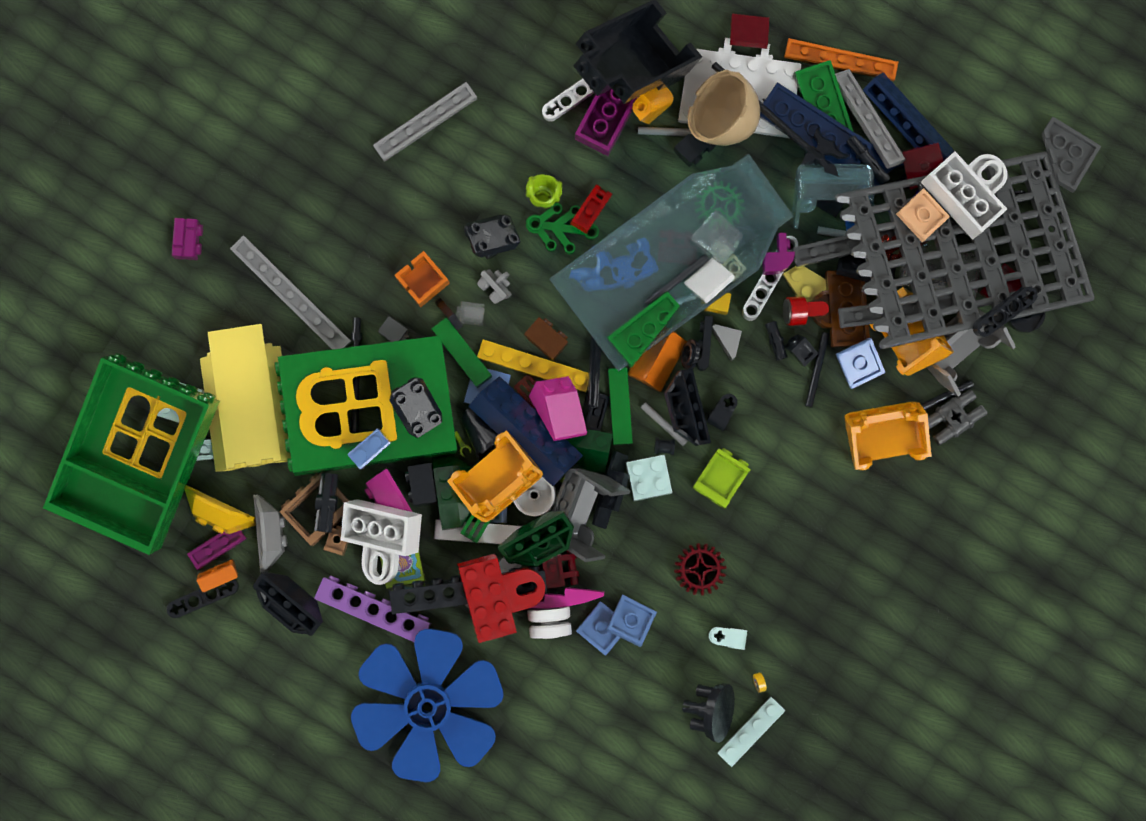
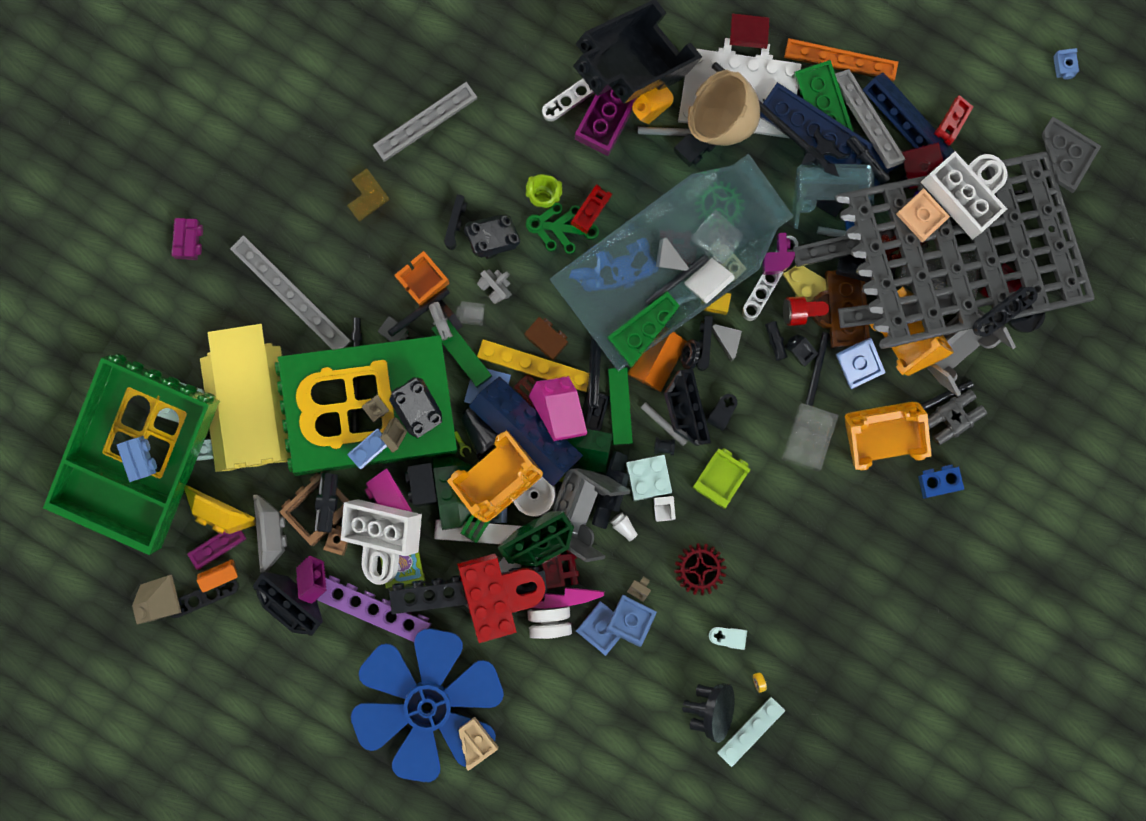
none -> medium blue brick [116,436,157,482]
none -> dark tan slope [132,575,181,624]
none -> magenta brick [296,556,327,604]
none -> clear yellow plate [347,169,390,222]
none -> dark tan tile [362,395,390,423]
none -> dark tan tile [380,417,407,453]
none -> black bar [388,288,450,337]
none -> light grey axle [429,302,453,341]
none -> black plate [444,194,468,250]
none -> tan wing [458,717,499,771]
none -> white cone [611,512,638,542]
none -> dark tan tile [627,576,651,602]
none -> white panel [653,496,676,522]
none -> light grey slope [656,237,689,271]
none -> clear brick [781,403,838,472]
none -> blue brick [918,465,964,499]
none -> red plate [934,95,973,146]
none -> medium blue brick [1053,48,1079,79]

